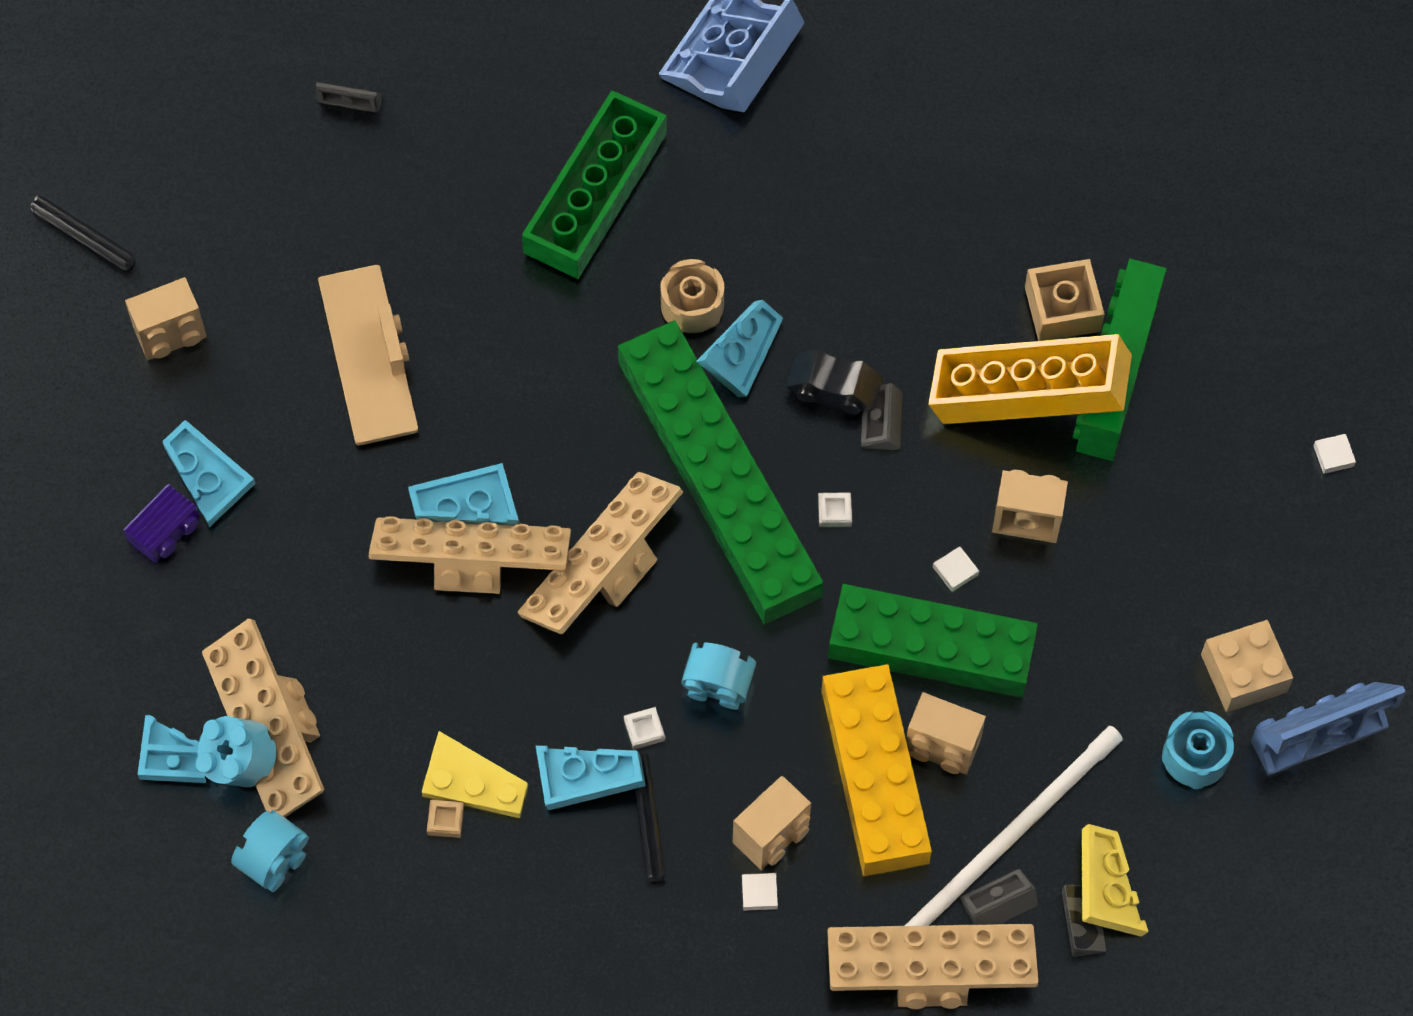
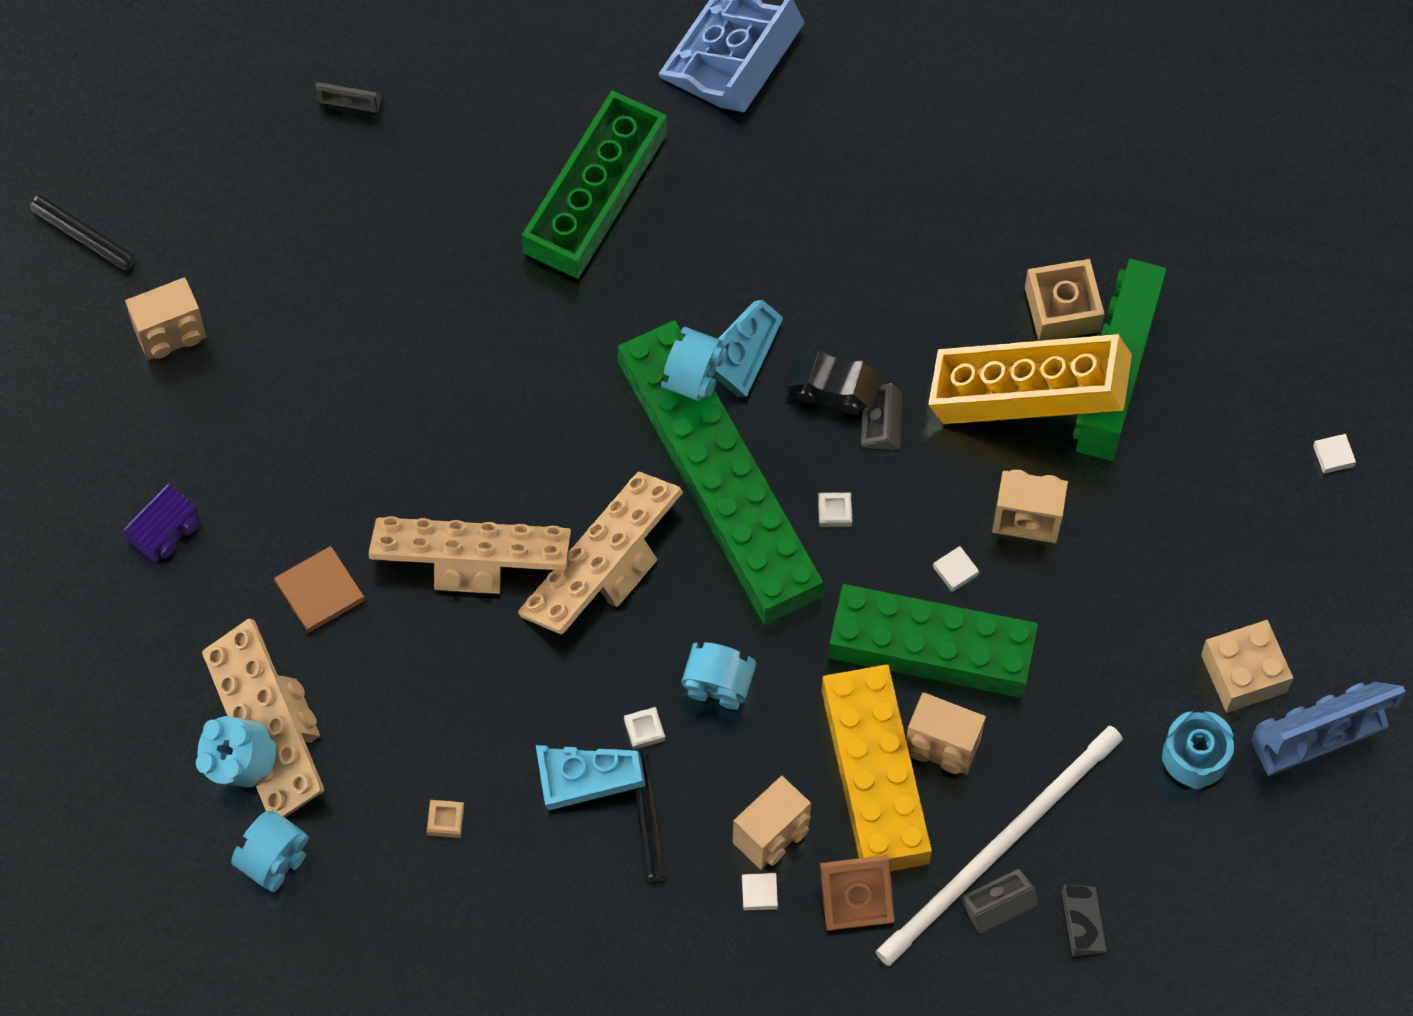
medium azure wing [137,715,207,783] -> none
medium azure wing [162,420,255,528] -> none
tan bracket [318,265,418,446] -> none
medium azure wing [408,463,519,525] -> none
light yellow wing [422,731,528,818] -> none
tan brick [661,259,724,333] -> none
tan bracket [828,924,1038,1009] -> none
light yellow wing [1082,824,1148,937] -> none
none -> medium nougat tile [274,546,365,633]
none -> medium azure brick [661,327,728,401]
none -> medium nougat tile [820,855,895,931]

